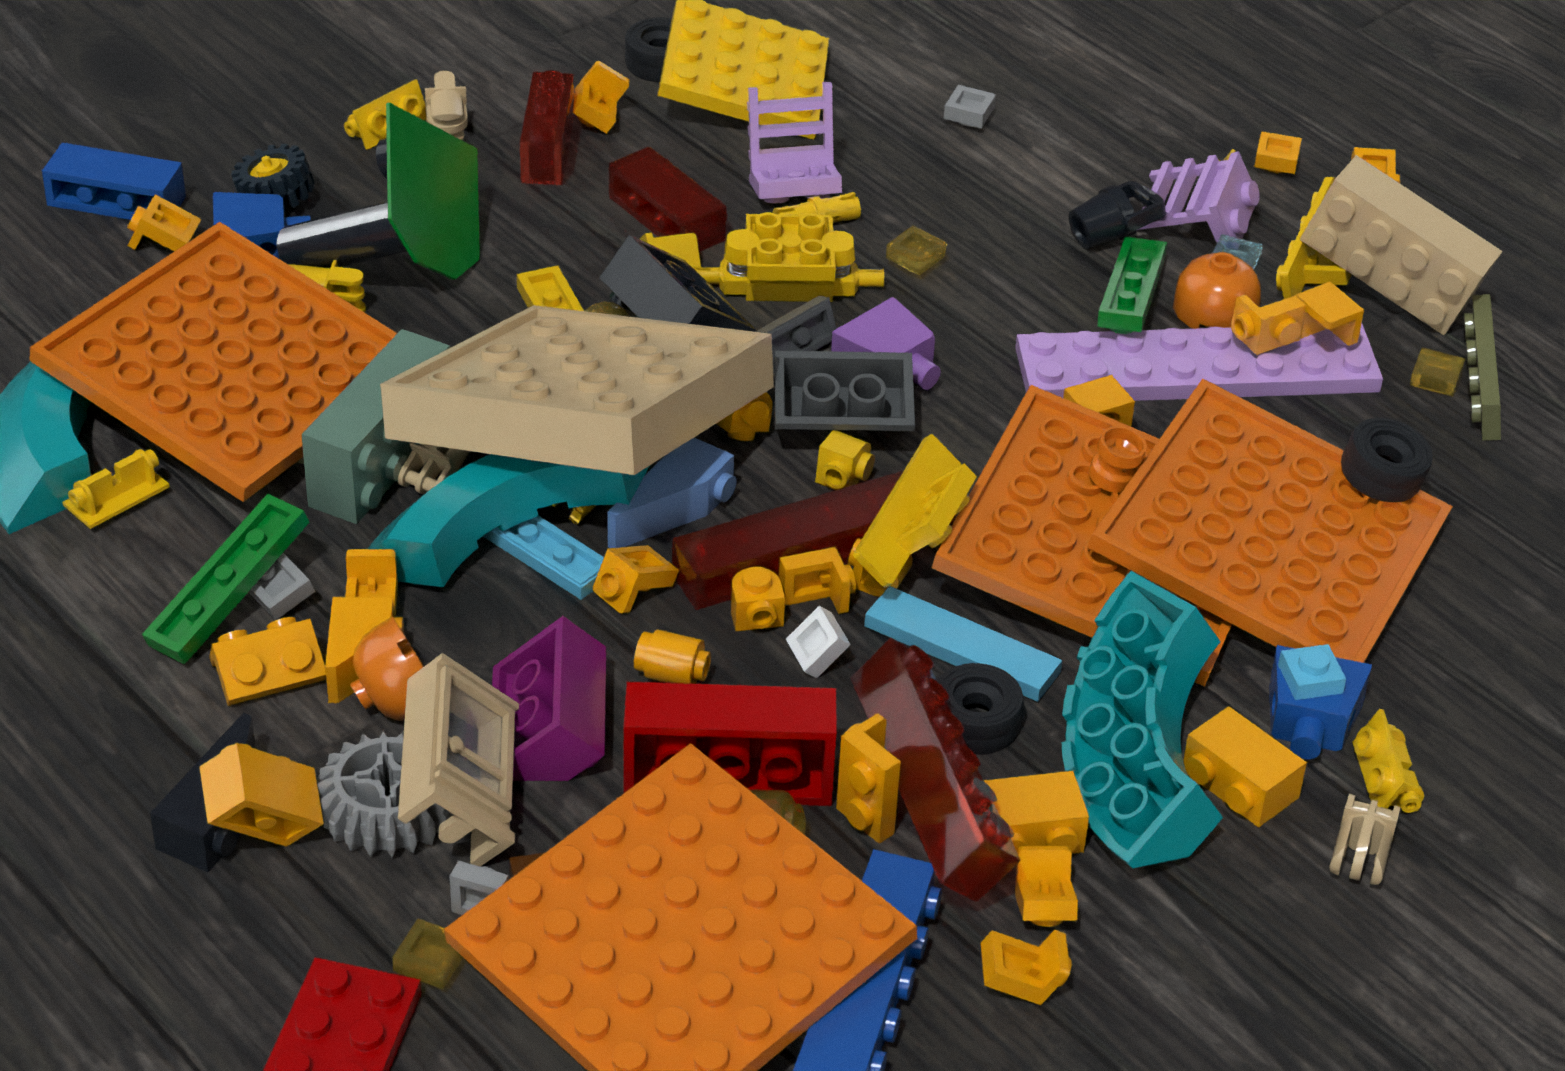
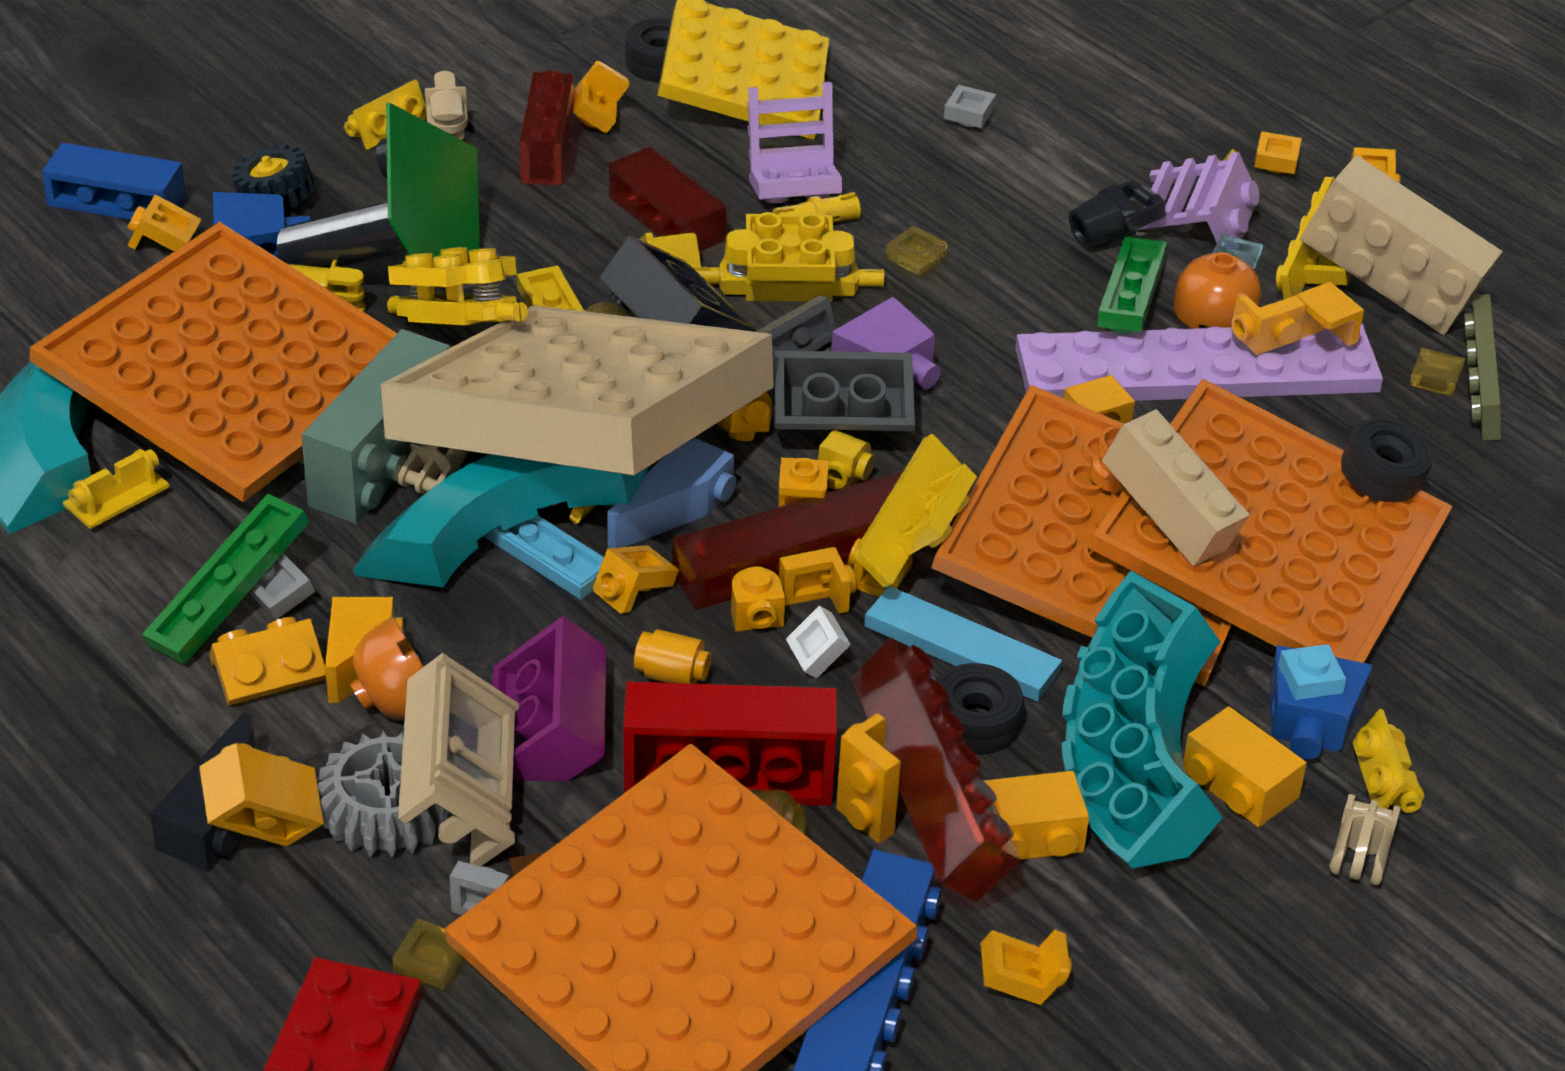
light orange bracket [345,549,398,617] -> none
light orange bracket [1015,846,1078,927] -> none
none -> yellow piece [387,247,528,325]
none -> light orange bracket [778,457,829,516]
none -> tan brick [1102,409,1250,567]

